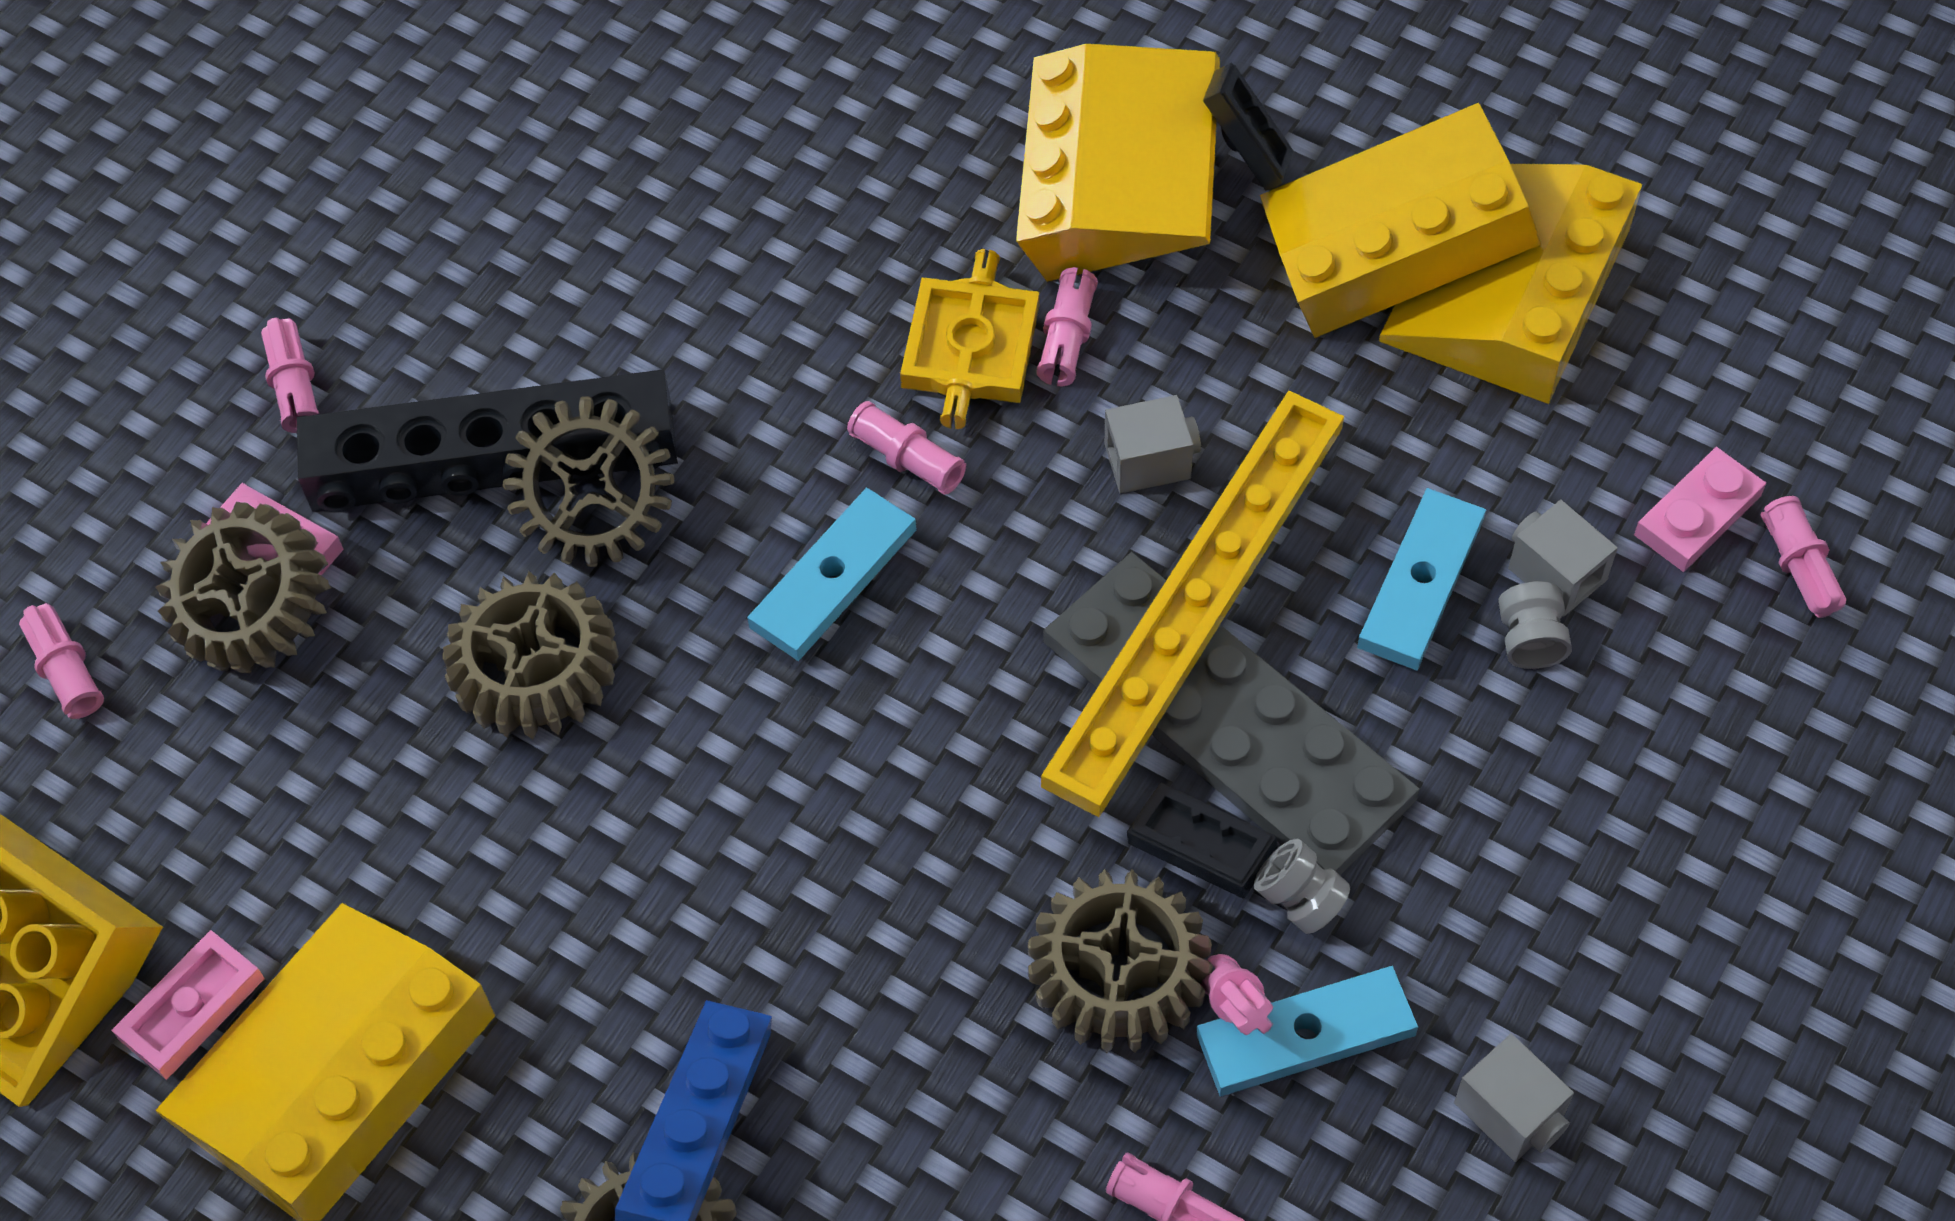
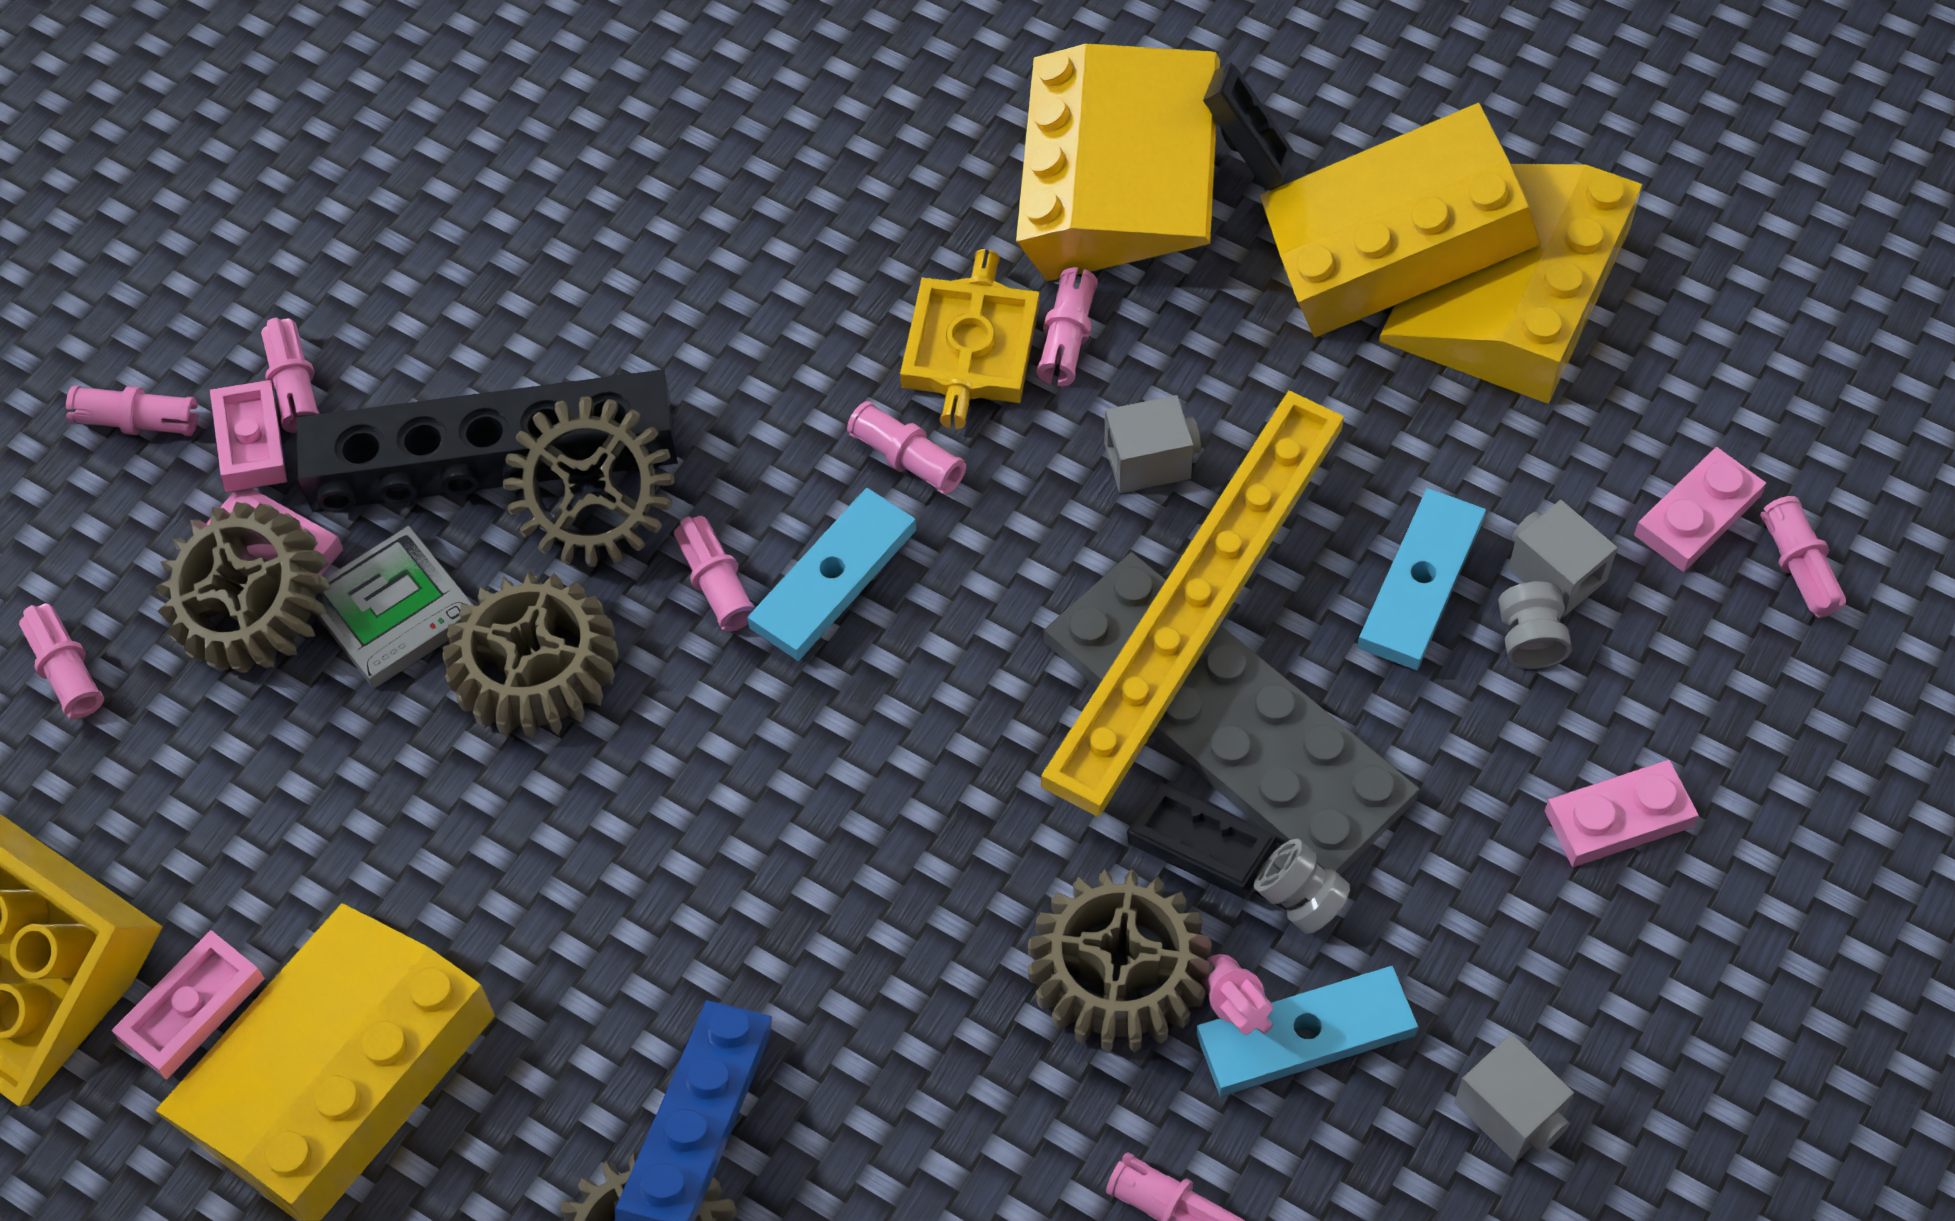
none -> bright pink pin [66,385,198,436]
none -> bright pink plate [210,380,288,492]
none -> tile [315,526,474,689]
none -> bright pink axle [674,515,755,632]
none -> bright pink plate [1545,760,1699,868]

